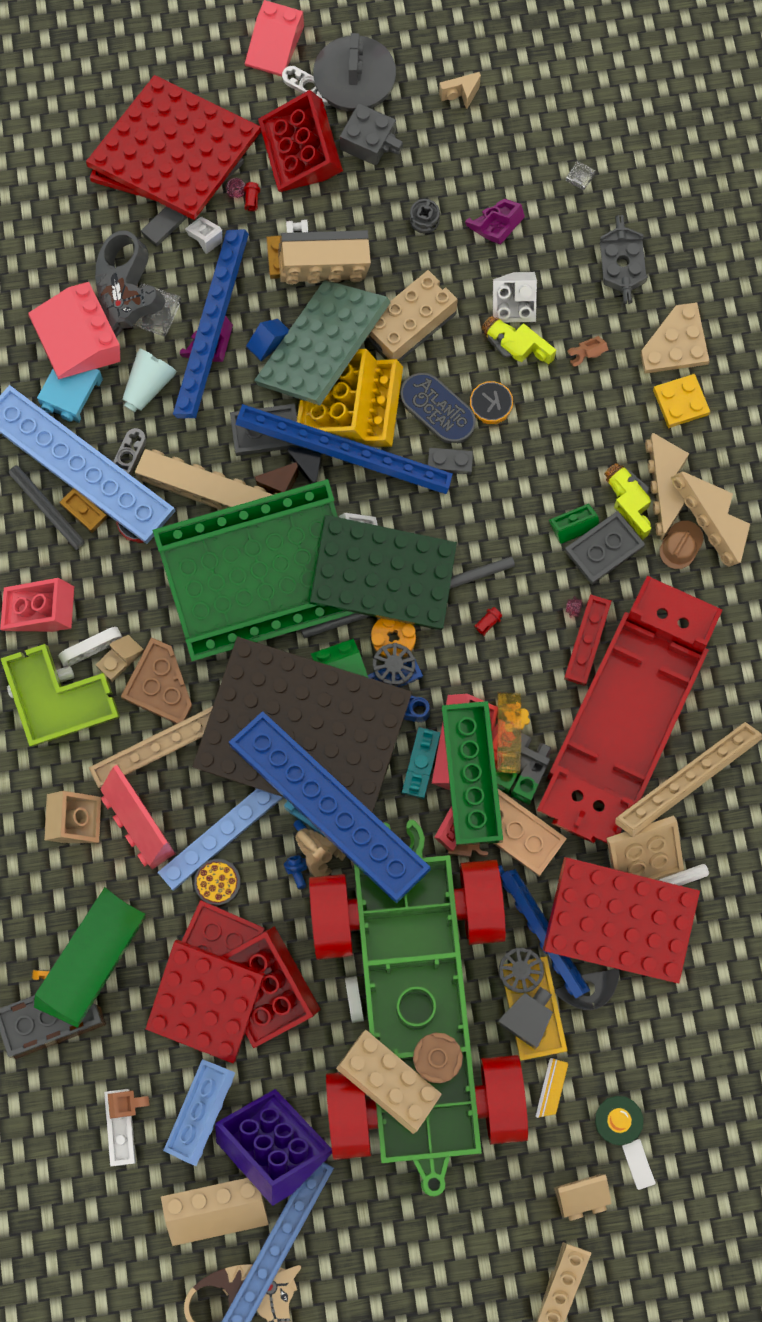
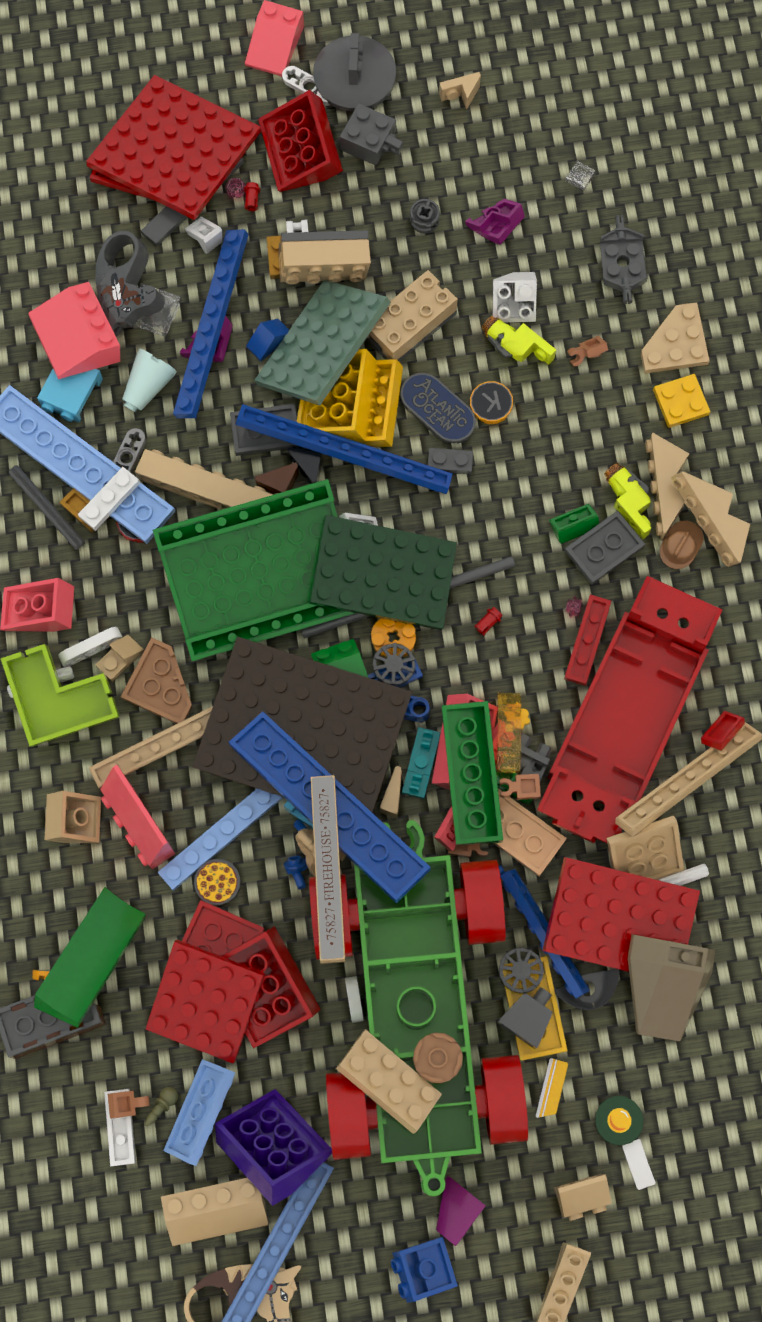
none -> white plate [78,467,140,531]
none -> olive bar [145,1087,178,1126]
none -> light grey tile [311,775,345,964]
none -> tan slope [380,766,402,818]
none -> blue plate [391,1237,458,1303]
none -> magenta slope [436,1176,486,1246]
none -> nougat plate [499,774,541,800]
none -> dark tan wedge [628,934,716,1041]
none -> red tile [701,711,745,751]

